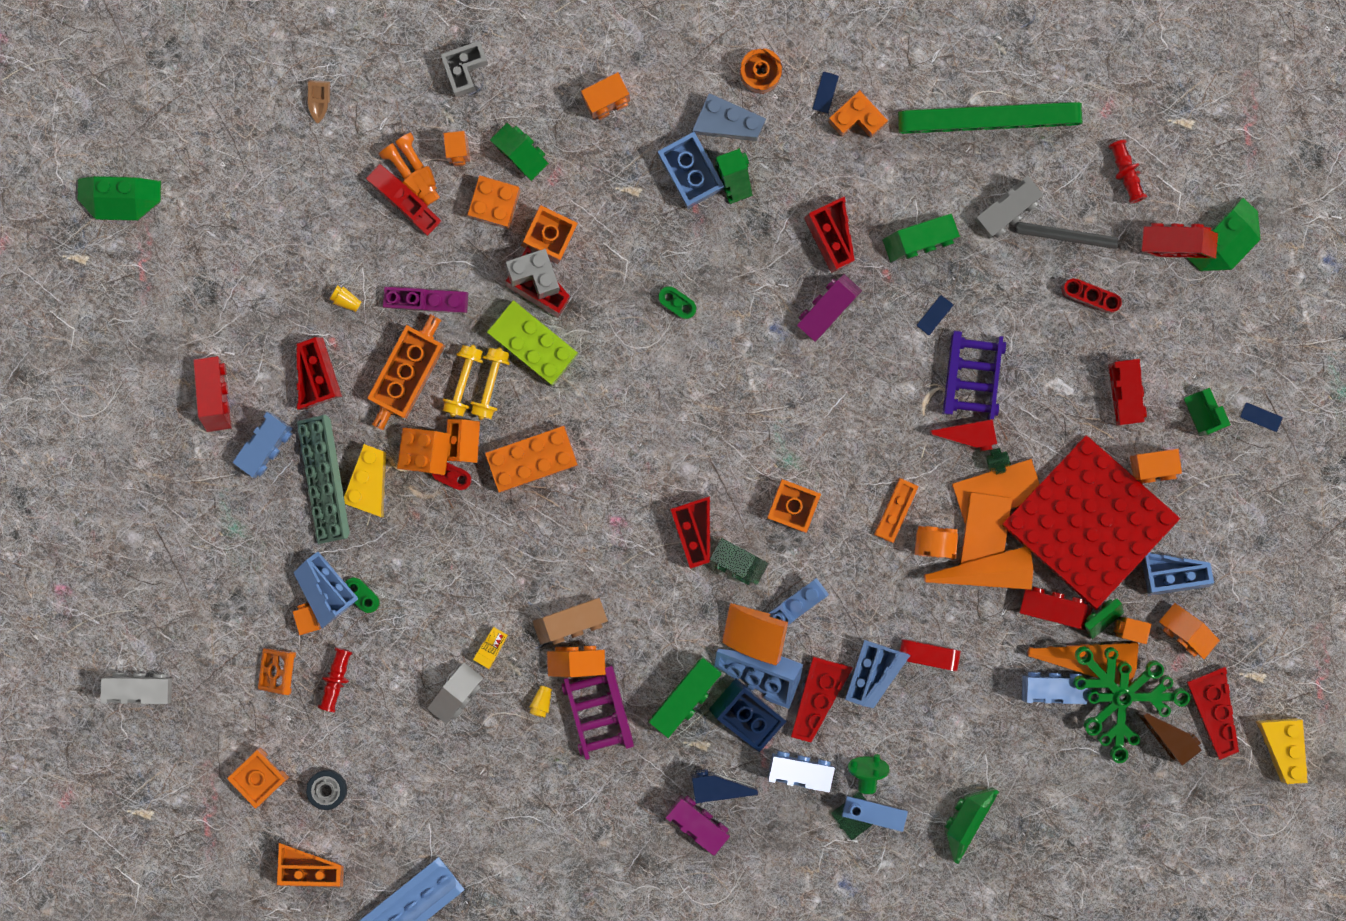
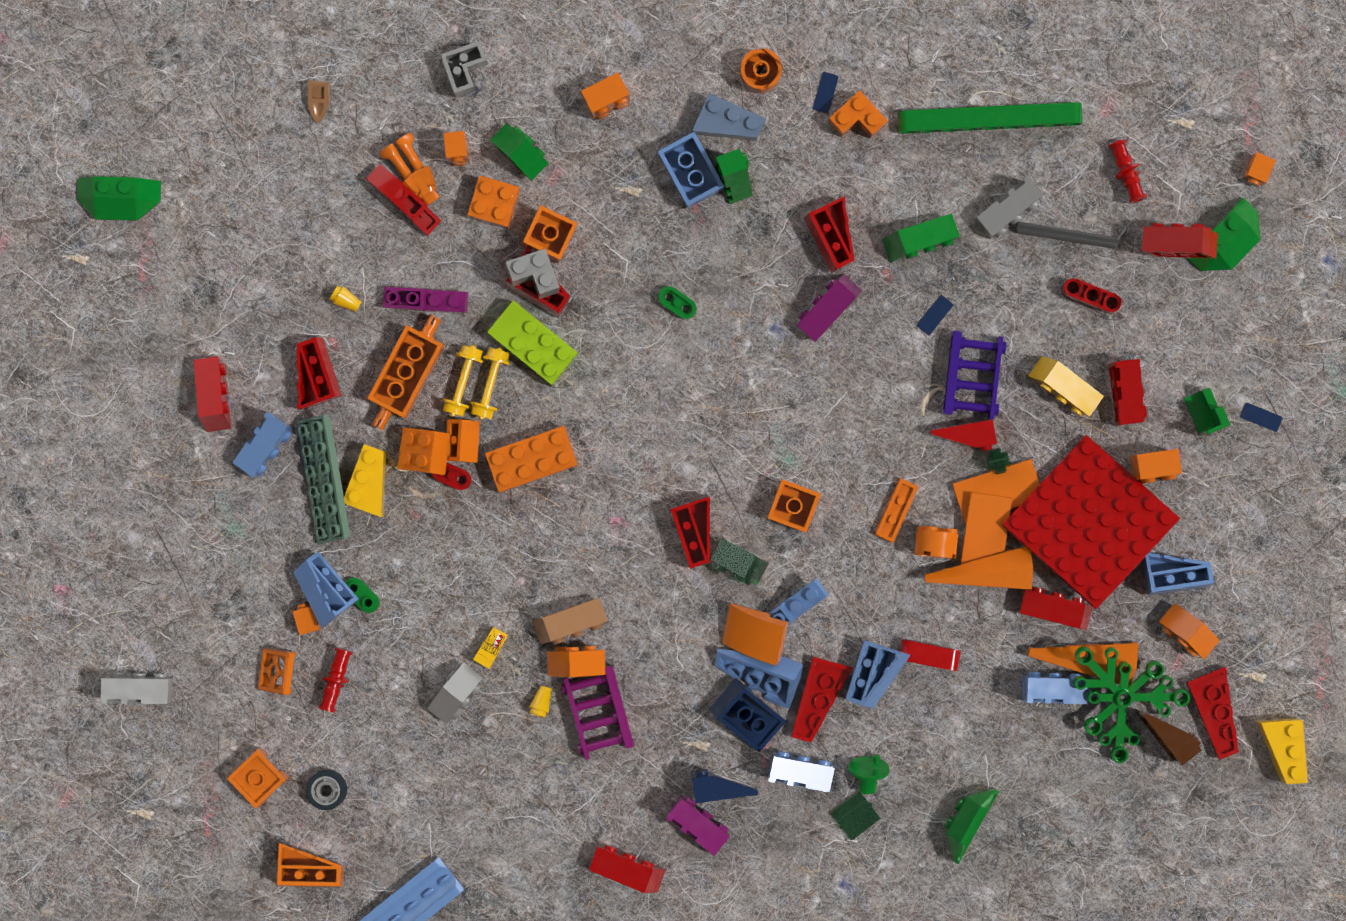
green brick [649,656,722,738] -> none
medium blue piece [842,796,908,832] -> none
green tile [1085,598,1124,639] -> none
orange brick [1113,616,1152,644] -> none
none -> red wedge [589,844,666,893]
none -> yellow wedge [1028,356,1104,417]
none -> orange brick [1243,152,1276,187]

